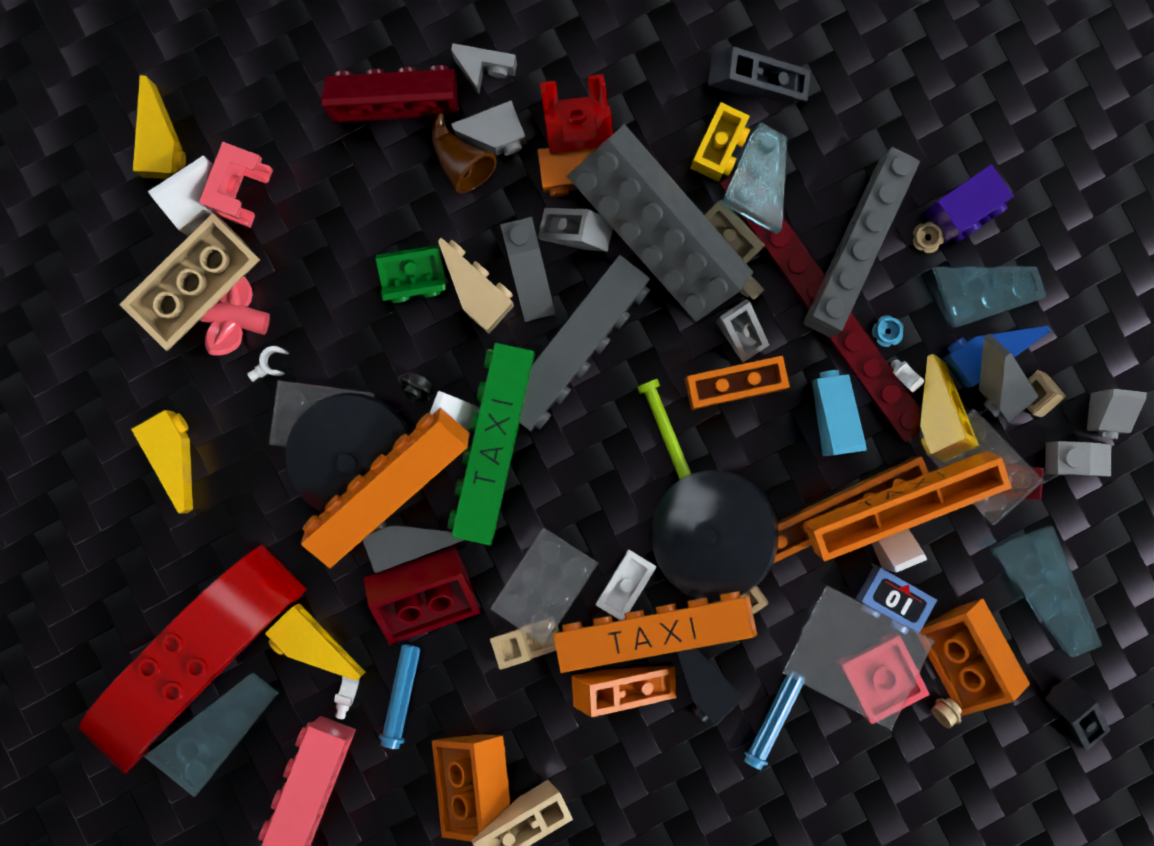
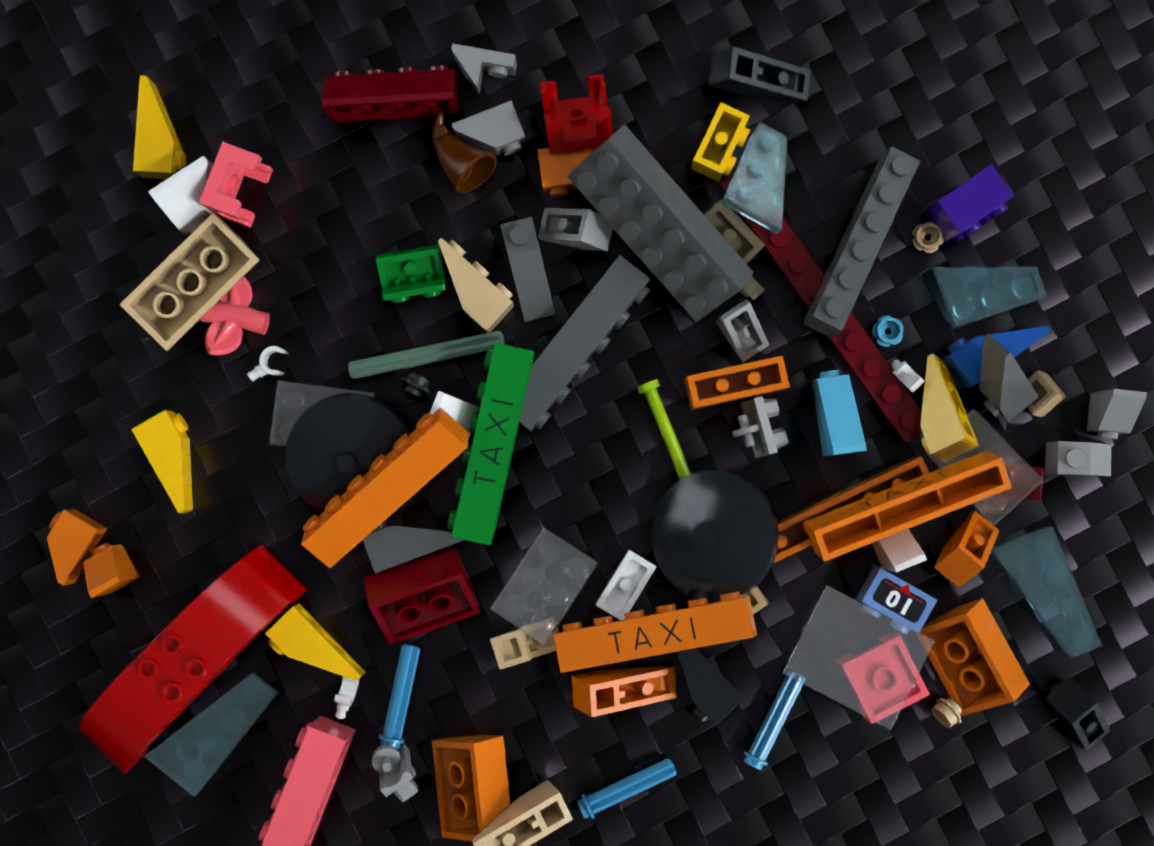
none -> orange slope [47,509,107,586]
none -> orange slope [83,542,140,598]
none -> sand green axle [348,331,505,379]
none -> light grey hips [372,743,418,802]
none -> dark azure axle [577,759,676,819]
none -> light grey hips [732,396,788,458]
none -> orange slope [934,510,1000,588]

